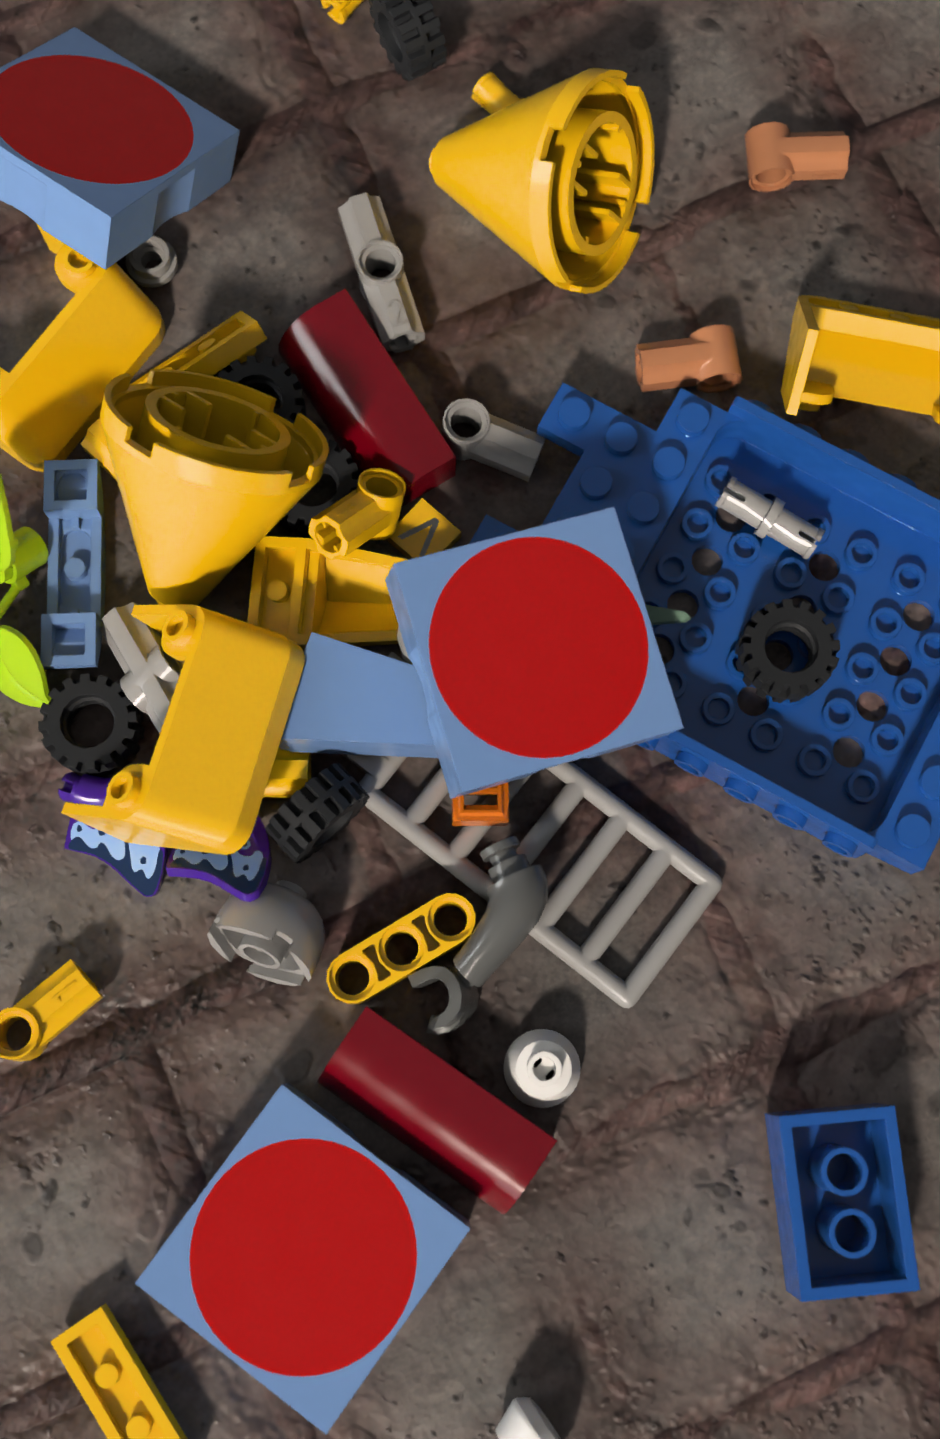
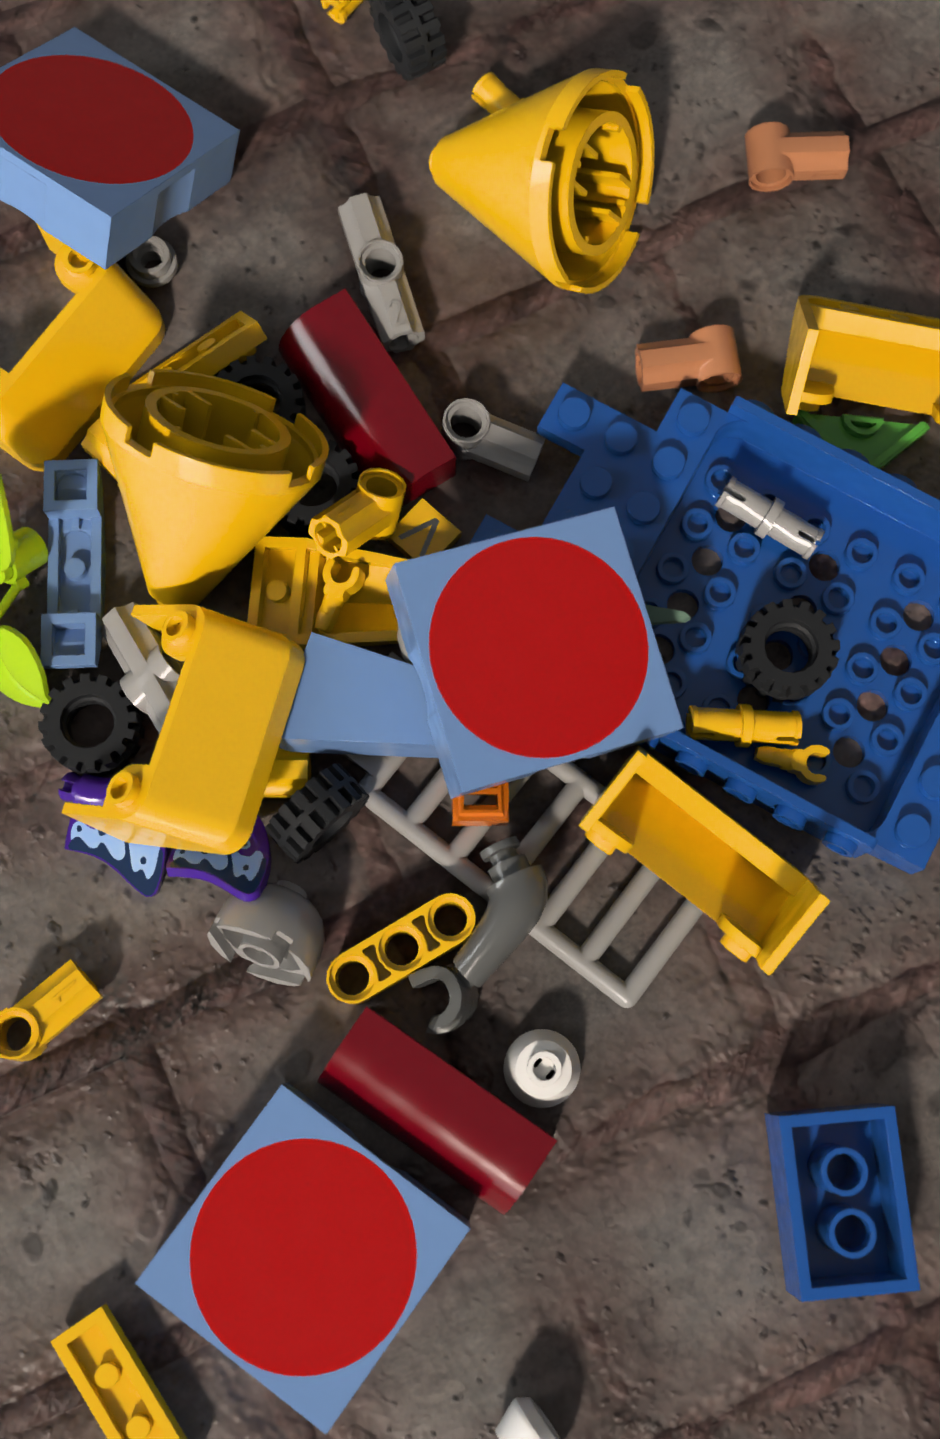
none -> yellow piece [315,559,365,633]
none -> yellow windscreen [579,745,830,976]
none -> yellow pin [685,704,802,748]
none -> yellow piece [754,745,830,785]
none -> bright green tile [792,410,931,470]

